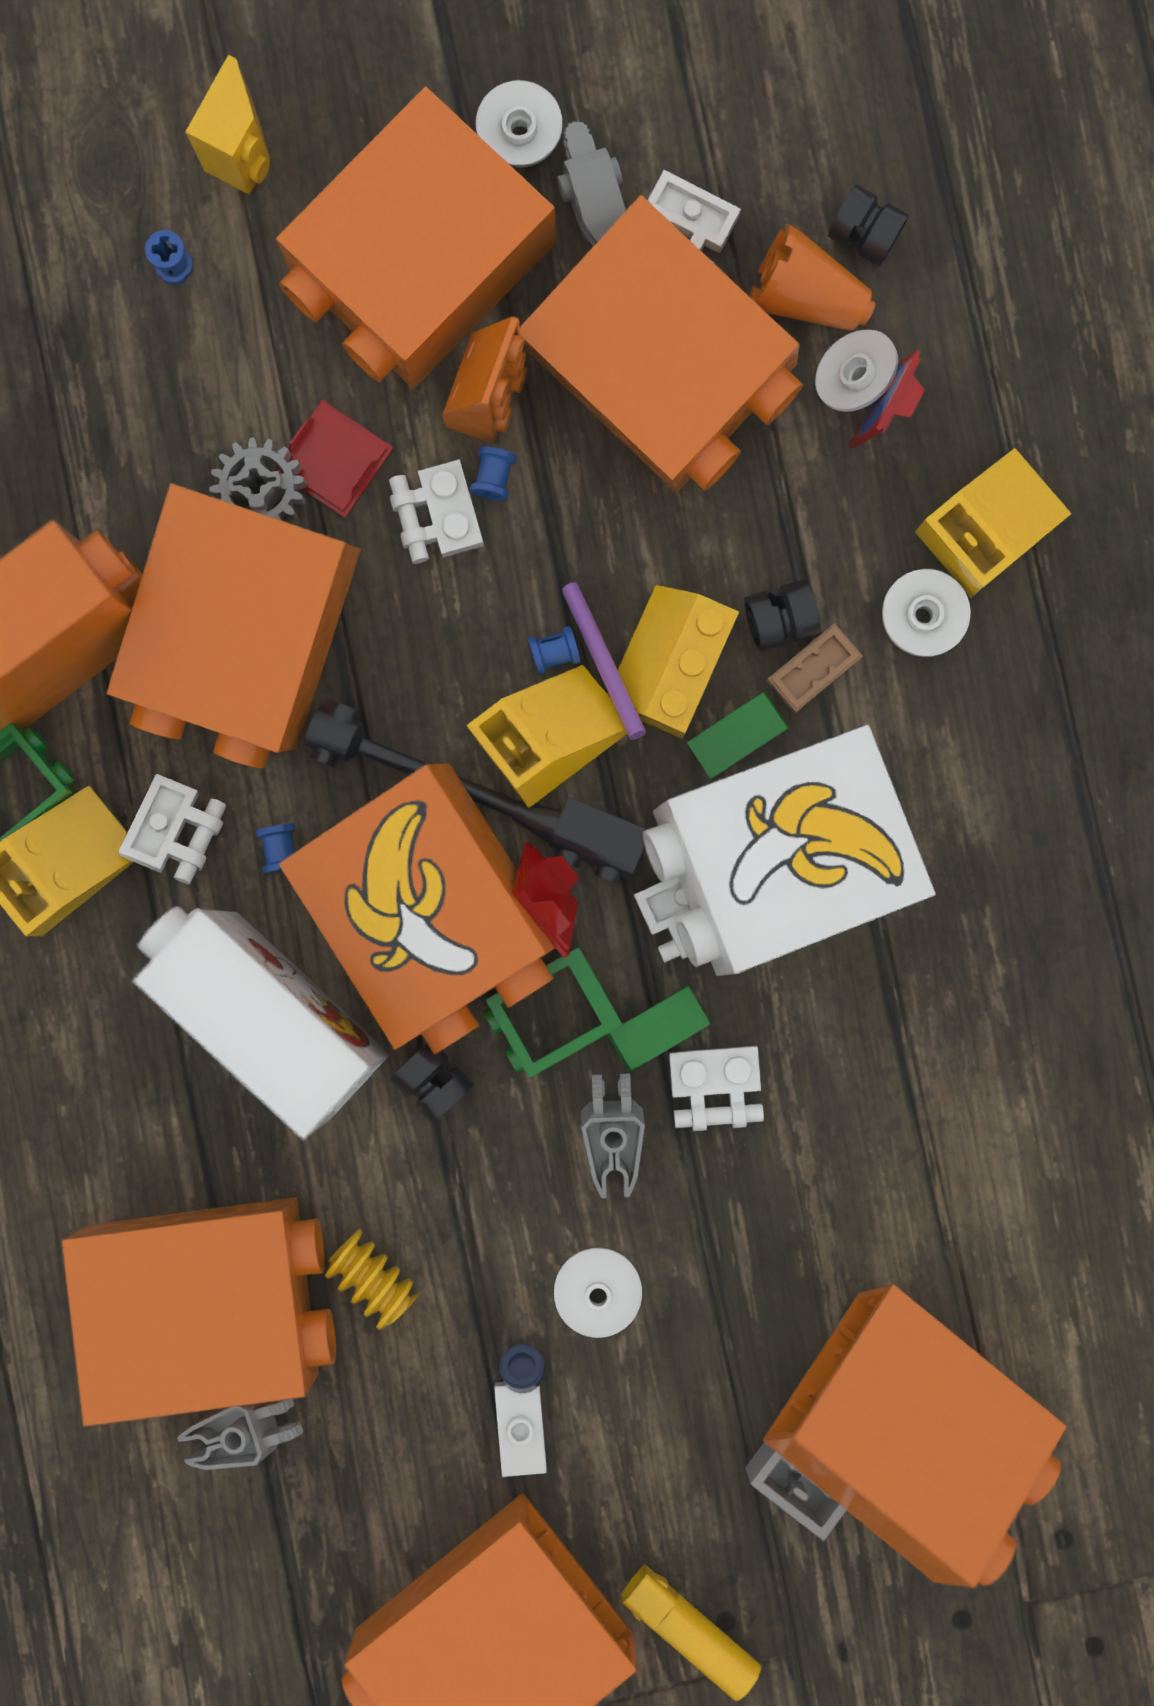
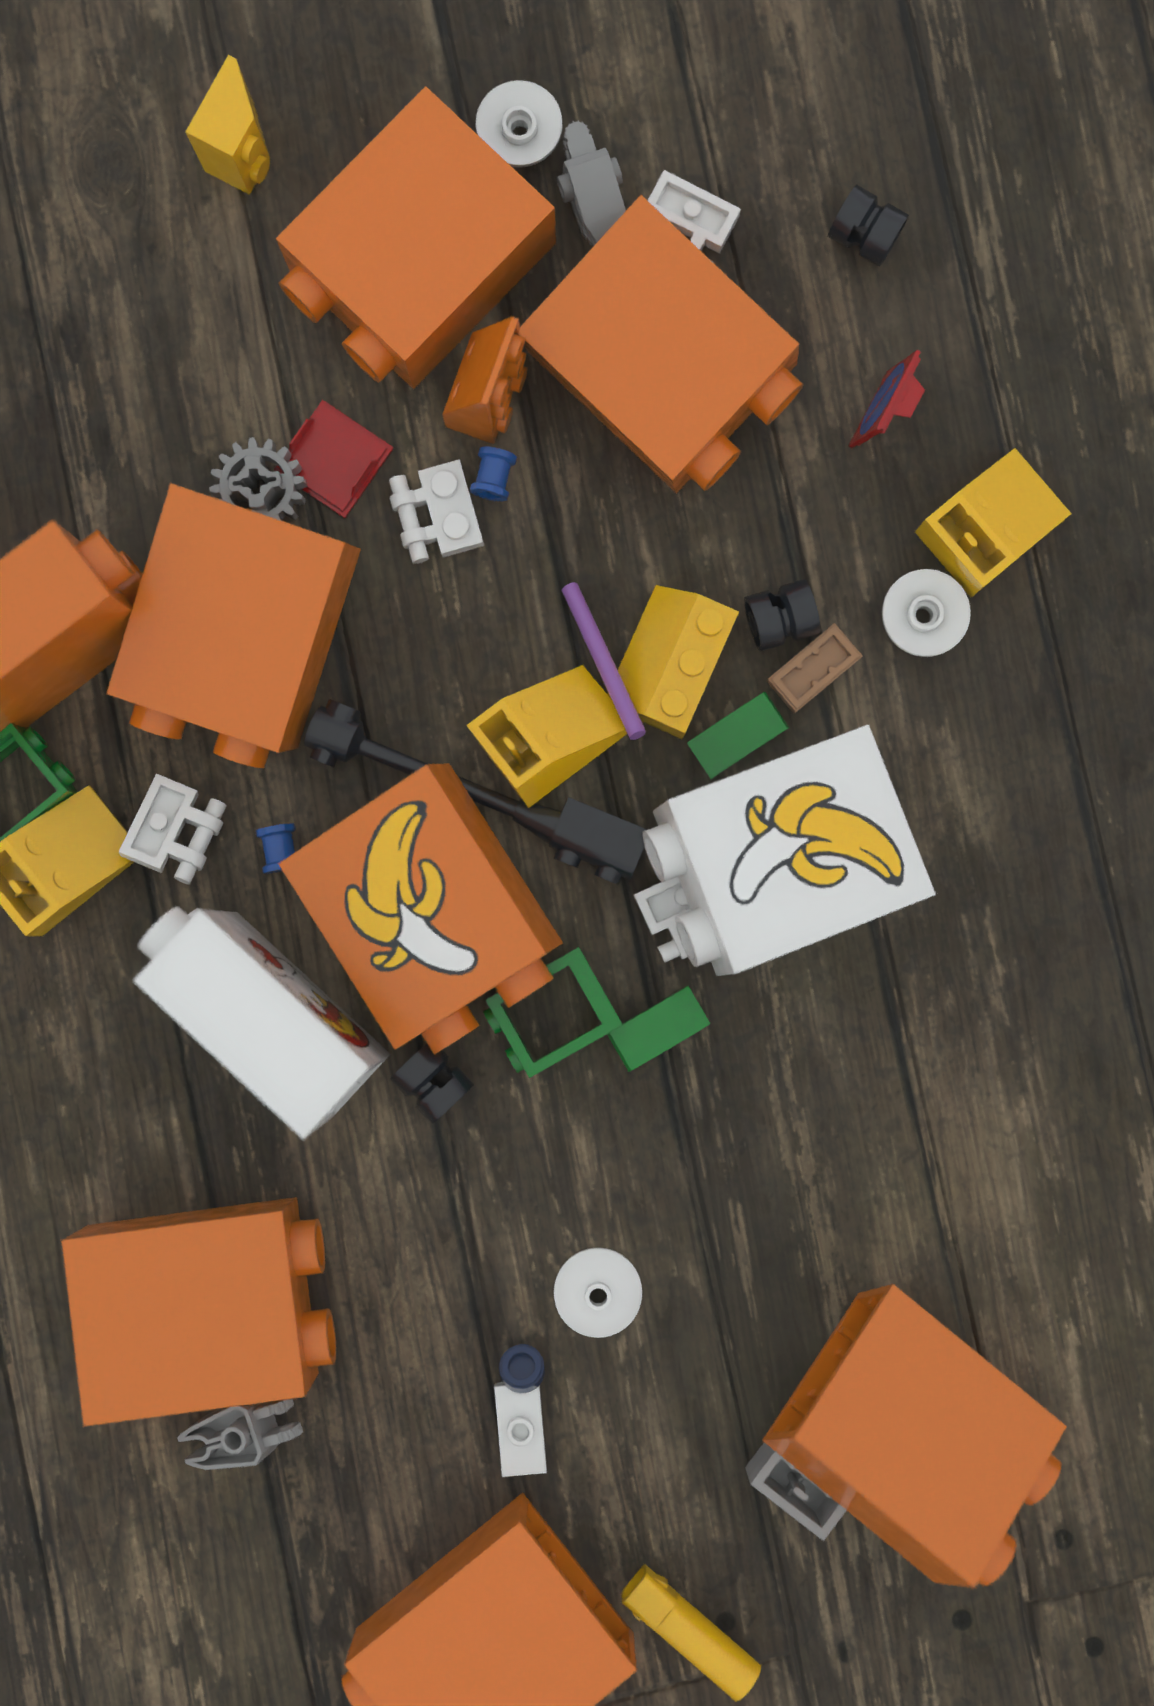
blue bush [145,230,194,285] -> none
yellow piece [325,1228,422,1330] -> none
red piece [512,842,579,958] -> none
blue bush [527,626,580,676] -> none
light grey hinge [581,1074,645,1198] -> none
white plate [669,1045,764,1131] -> none
orange cone [750,223,875,331] -> none
white dish [815,329,898,412] -> none

